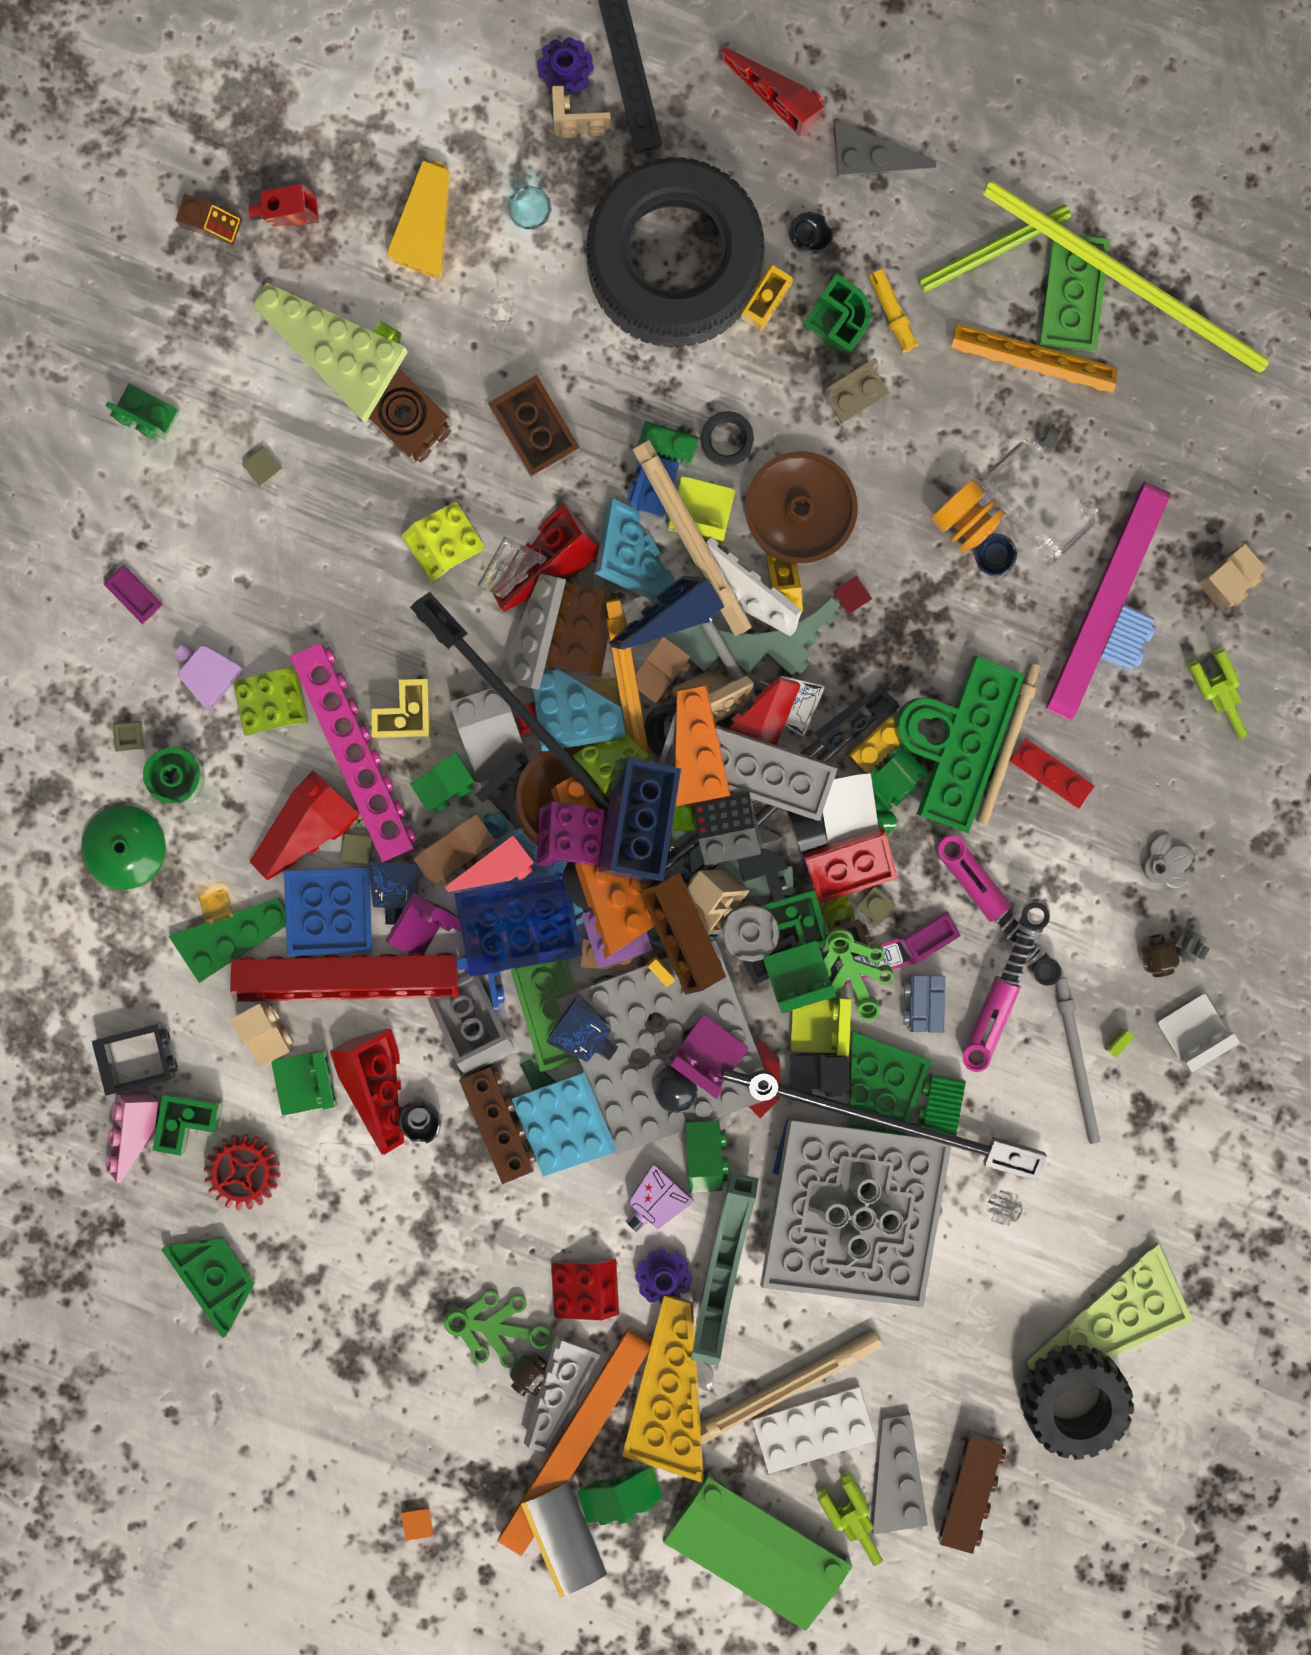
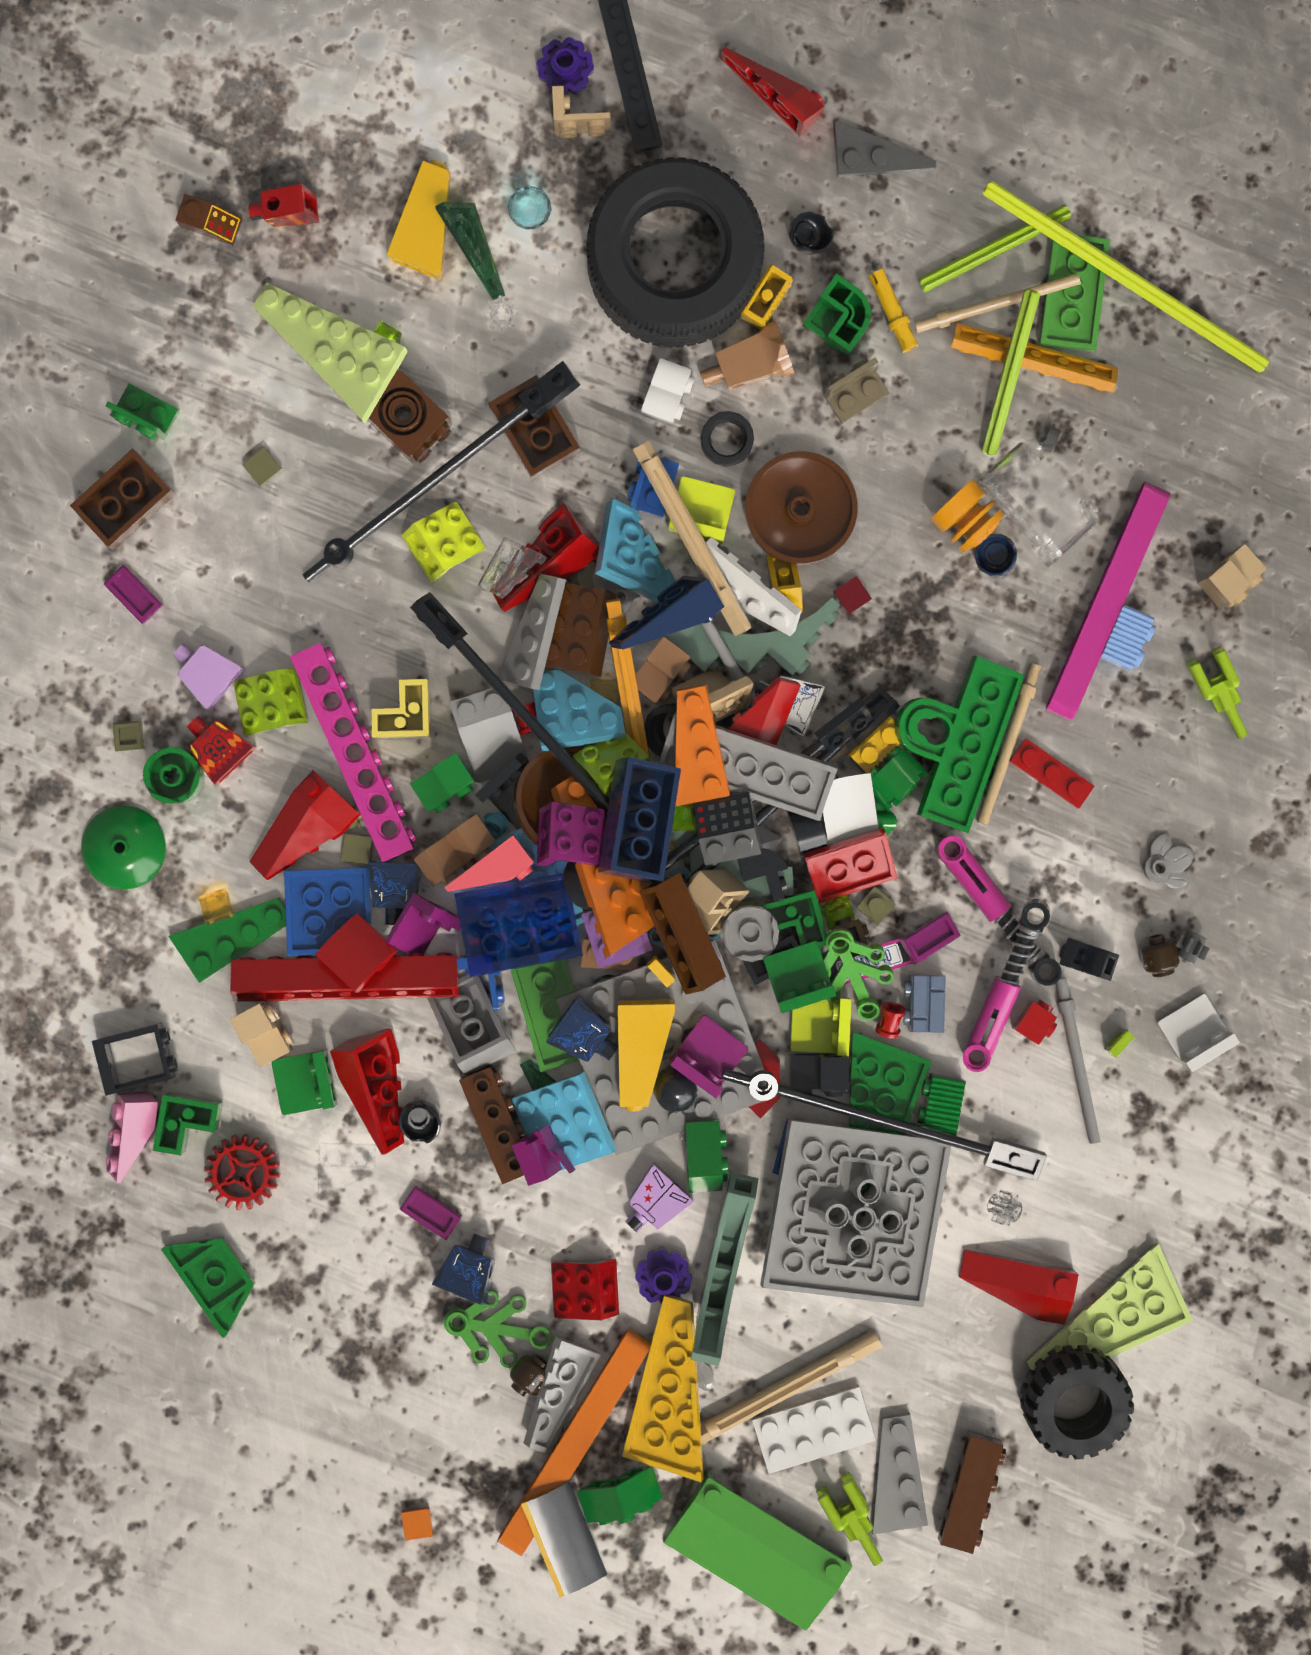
green brick [638,421,699,467] -> none
none -> reddish brown brick [70,448,176,551]
none -> torso [187,716,257,785]
none -> black bar [302,361,580,583]
none -> red slope [315,913,398,992]
none -> magenta tile [399,1185,462,1240]
none -> dark blue torso [432,1233,495,1305]
none -> clear green wing [435,202,505,300]
none -> magenta piece [511,1125,576,1186]
none -> yellow slope [618,999,675,1111]
none -> white brick [641,358,695,425]
none -> medium nougat piece [699,321,795,391]
none -> red bush [875,1002,906,1038]
none -> tan bar [915,273,1081,333]
none -> red wedge [959,1250,1079,1325]
none -> lime axle [981,289,1040,455]
none -> red brick [1012,1000,1057,1045]
none -> black brick [1059,937,1119,981]

